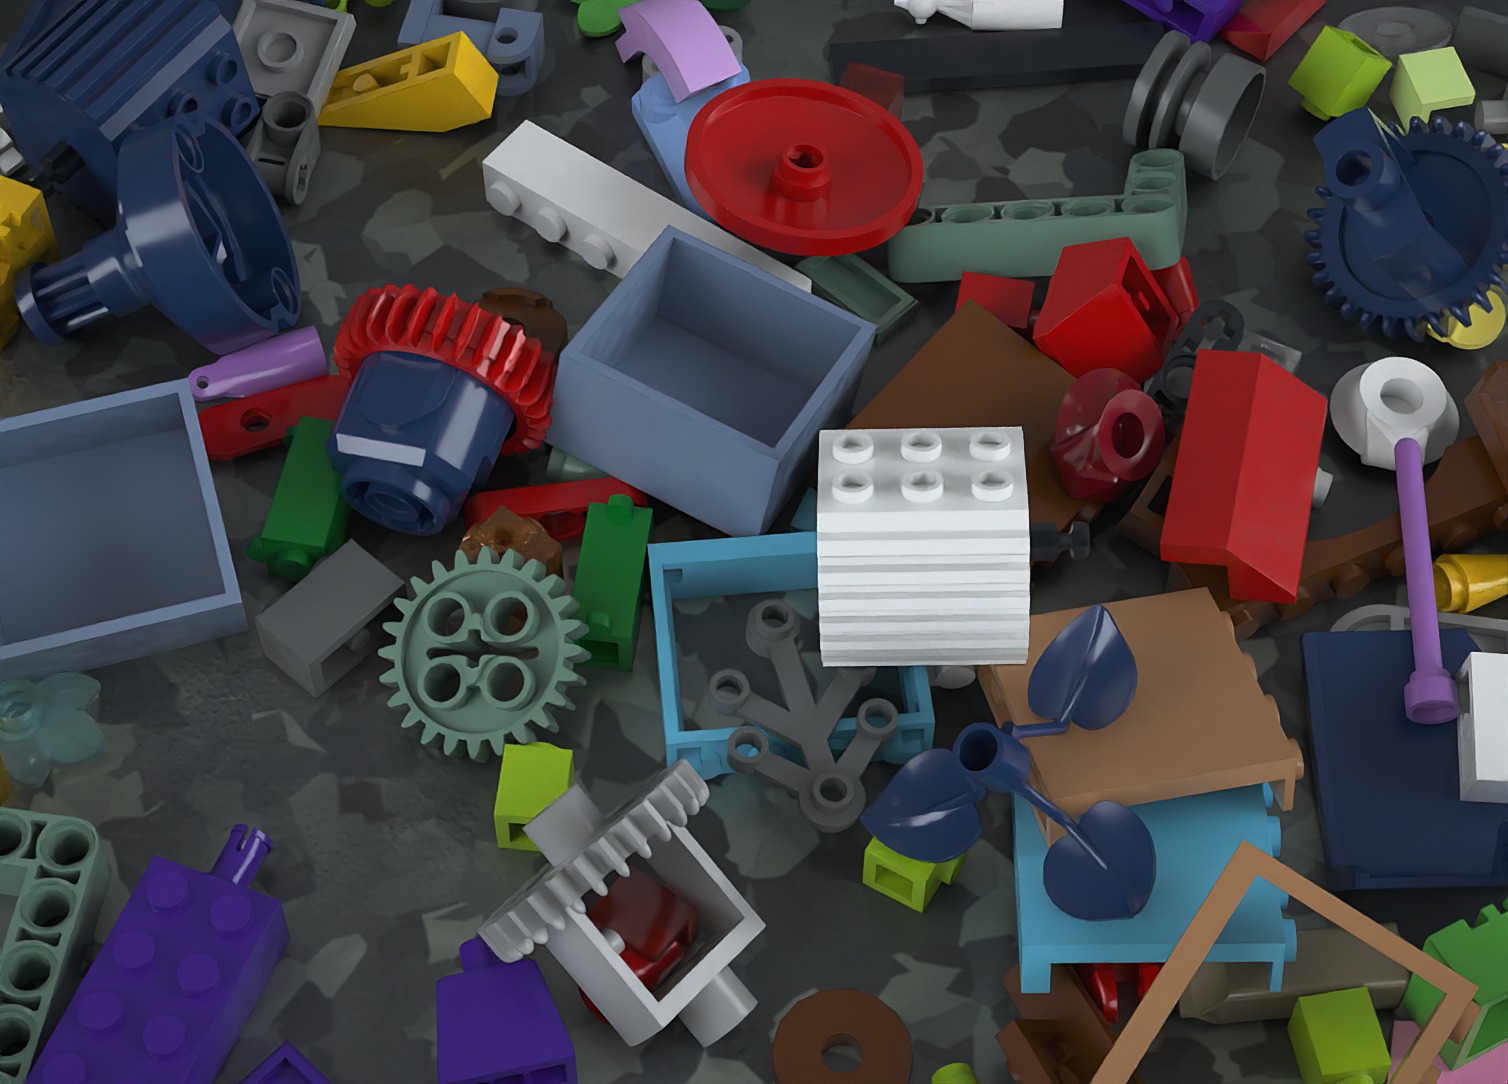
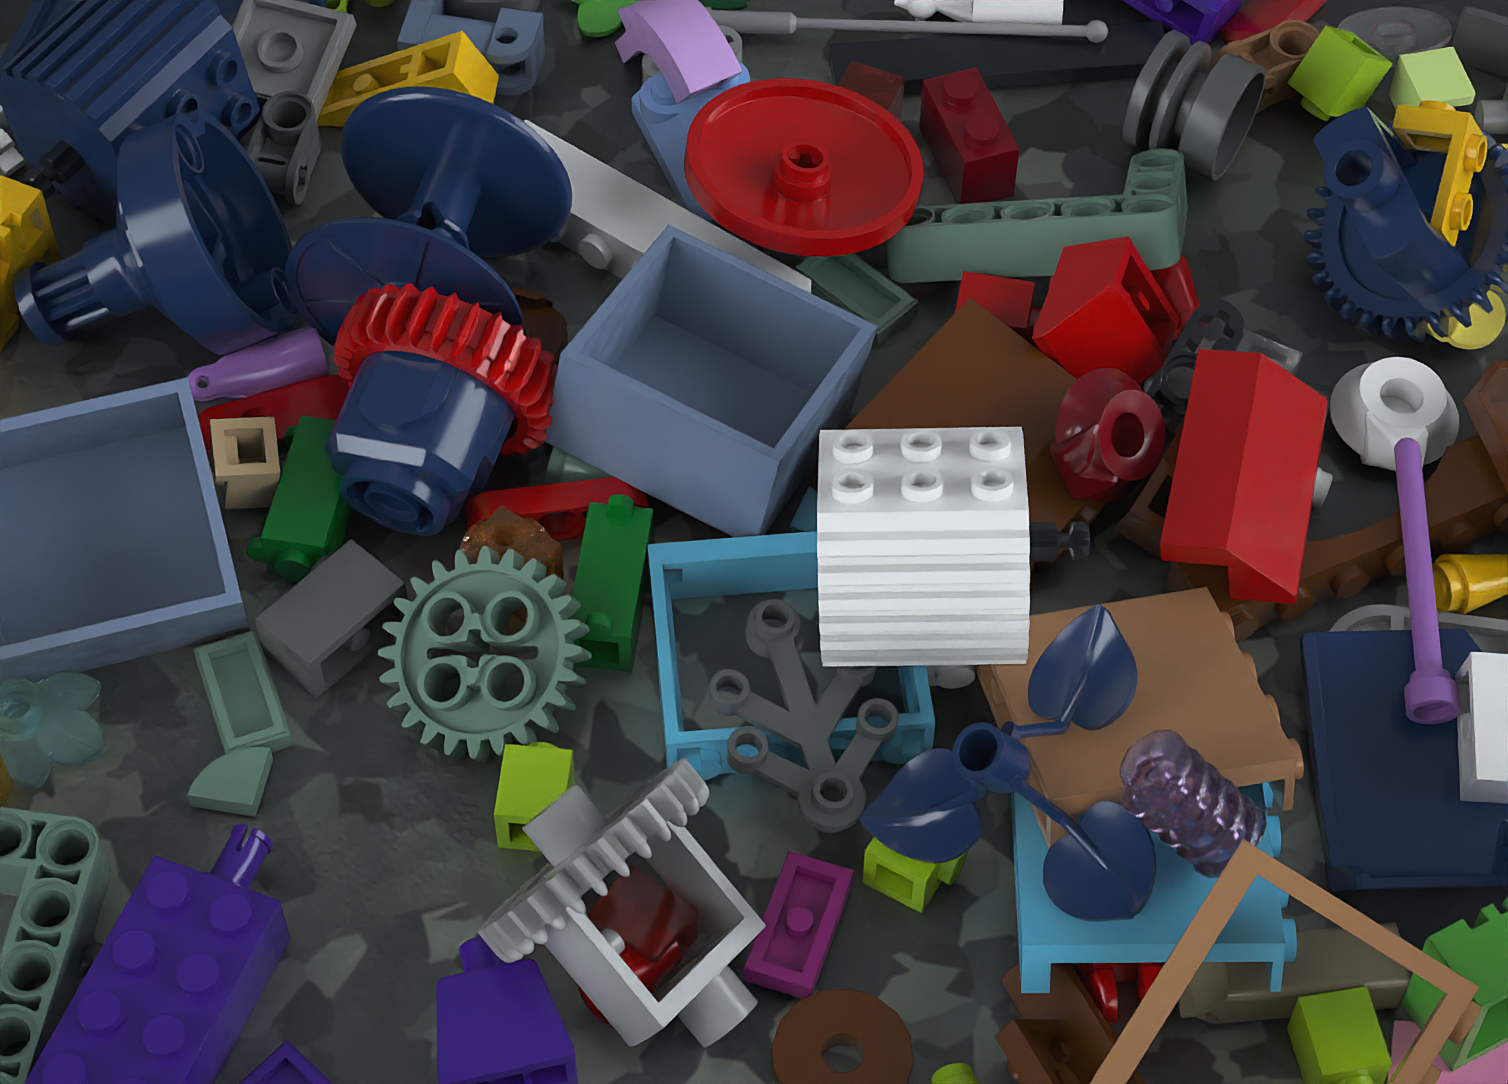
none -> sand green tile [187,747,273,817]
none -> sand green tile [192,629,293,754]
none -> tan brick [208,417,280,509]
none -> dark blue piece [285,86,573,347]
none -> light grey piece [705,7,1108,43]
none -> magenta plate [744,851,854,999]
none -> dark red brick [919,67,1020,204]
none -> clear purple piece [1120,729,1267,878]
none -> medium nougat piece [1208,20,1319,114]
none -> yellow bracket [1392,100,1487,247]

